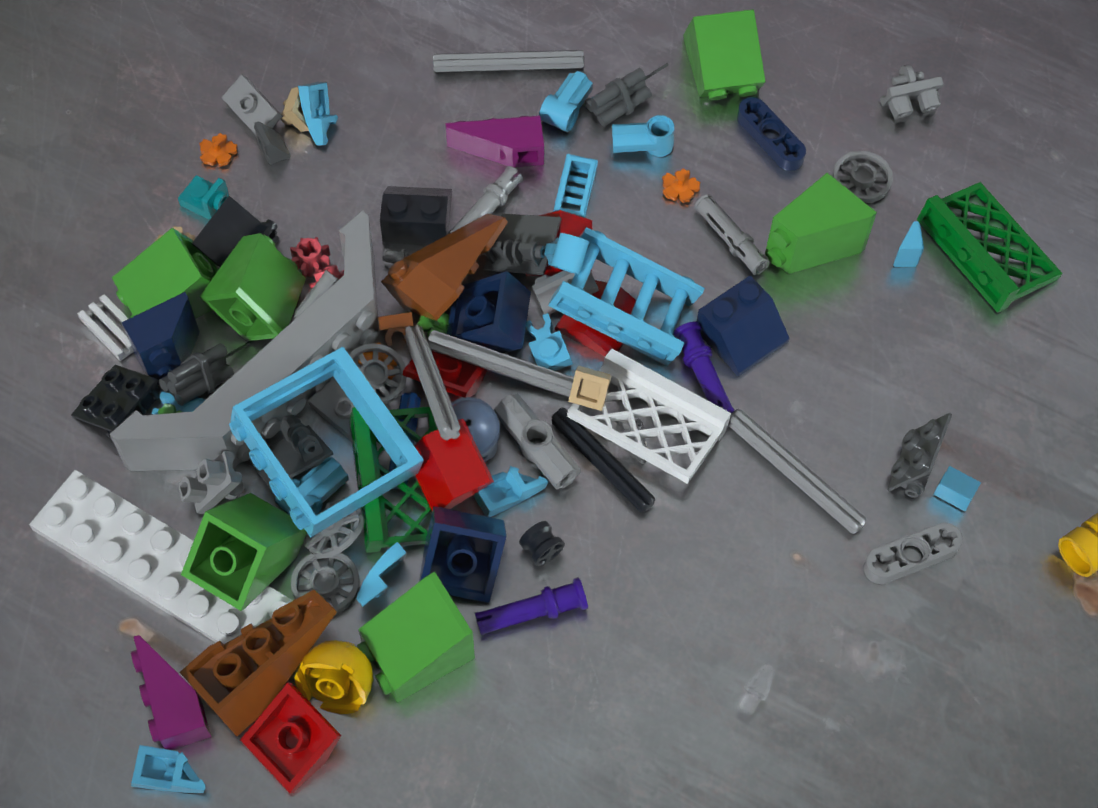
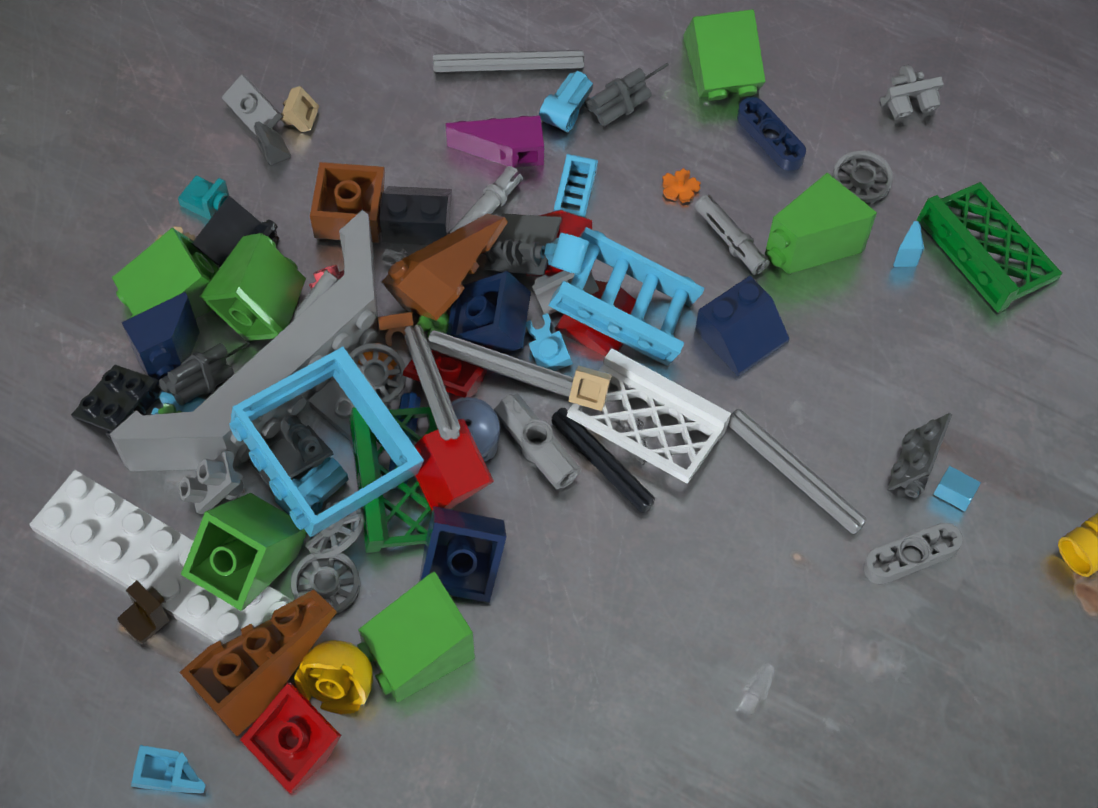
white tile [77,294,133,362] -> none
magenta slope [131,635,211,750] -> none
orange plant [199,133,238,167] -> none
coral gear [290,237,331,278] -> none
medium azure slope [298,82,338,145] -> none
medium azure slope [356,541,407,607] -> none
medium azure slope [473,466,548,517] -> none
dark purple pin [475,577,588,636] -> none
black wheel [519,521,565,566] -> none
medium azure piece [612,115,675,157] -> none
dark purple pin [673,321,735,413] -> none
none -> dark brown bracket [117,580,170,644]
none -> dark orange slope [310,162,385,243]

